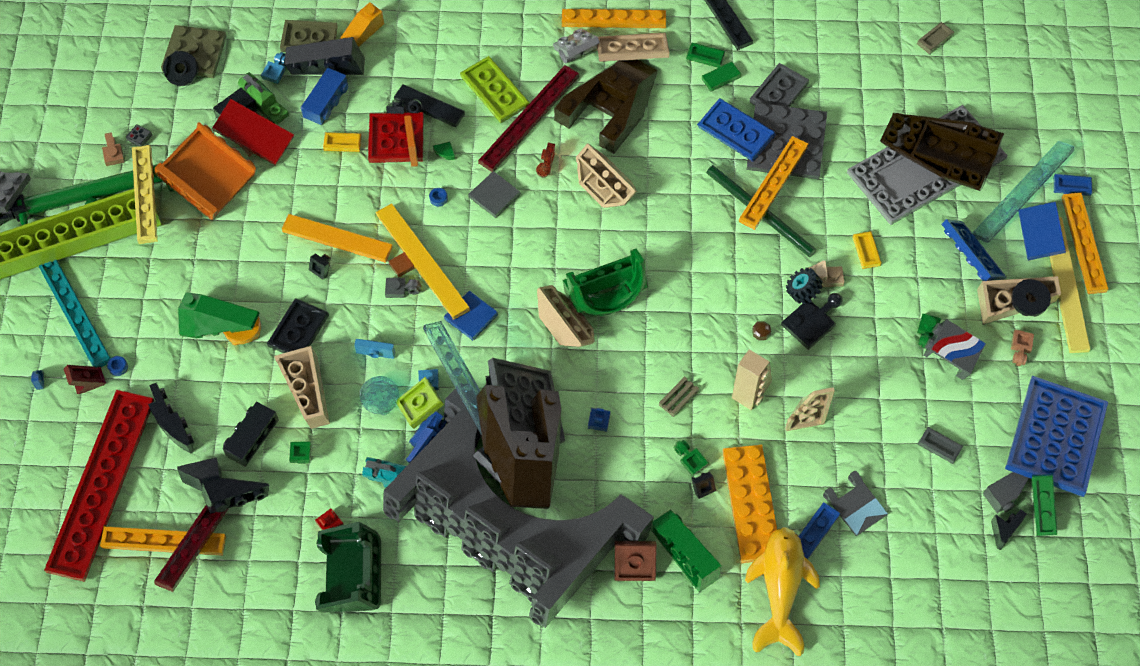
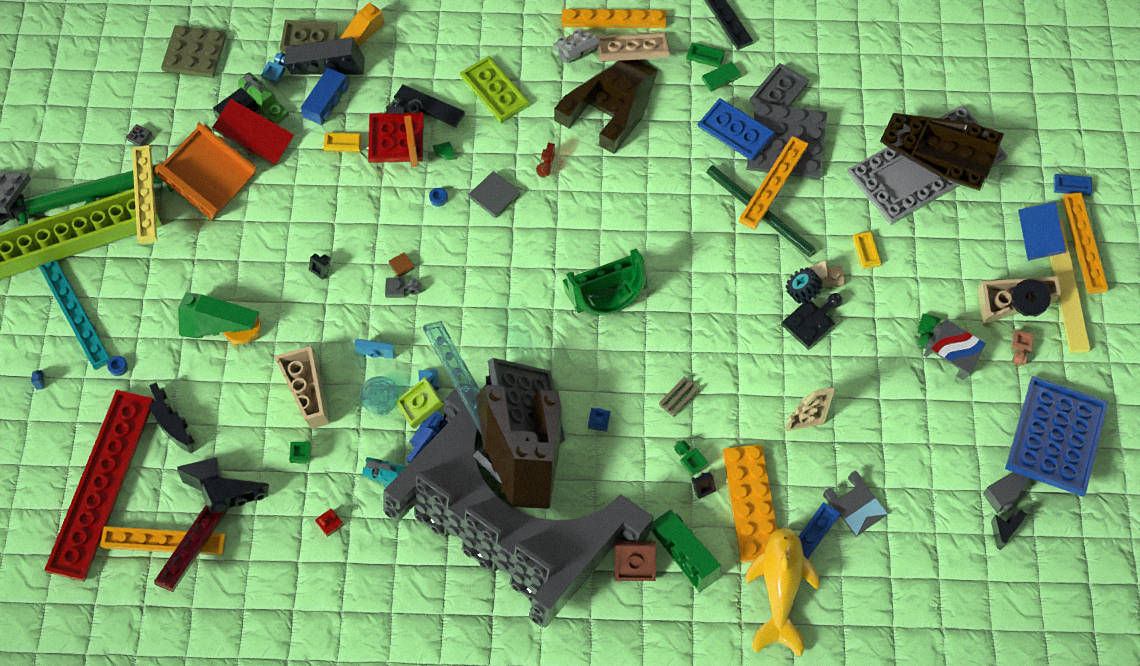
dark red slope [64,365,106,394] -> none
nougat plate [102,132,124,166] -> none
black tile [163,51,199,87] -> none
black brick [222,401,279,467] -> none
black tile [267,298,329,353] -> none
light orange tile [282,214,393,263] -> none
dark green windscreen [315,522,381,613] -> none
yellow tile [376,203,470,320] -> none
blue tile [444,291,498,341] -> none
dark red tile [478,65,579,172] -> none
tan wedge [537,285,595,347] -> none
tan wedge [576,143,637,208] -> none
tan wedge [732,349,772,410] -> none
reddish brown tile [752,321,771,341] -> none
dark tan tile [917,22,954,55] -> none
dark grey tile [918,427,963,464] -> none
plate [941,219,1007,281] -> none
clear light blue tile [972,141,1075,243] -> none
green tile [1032,474,1057,536] -> none

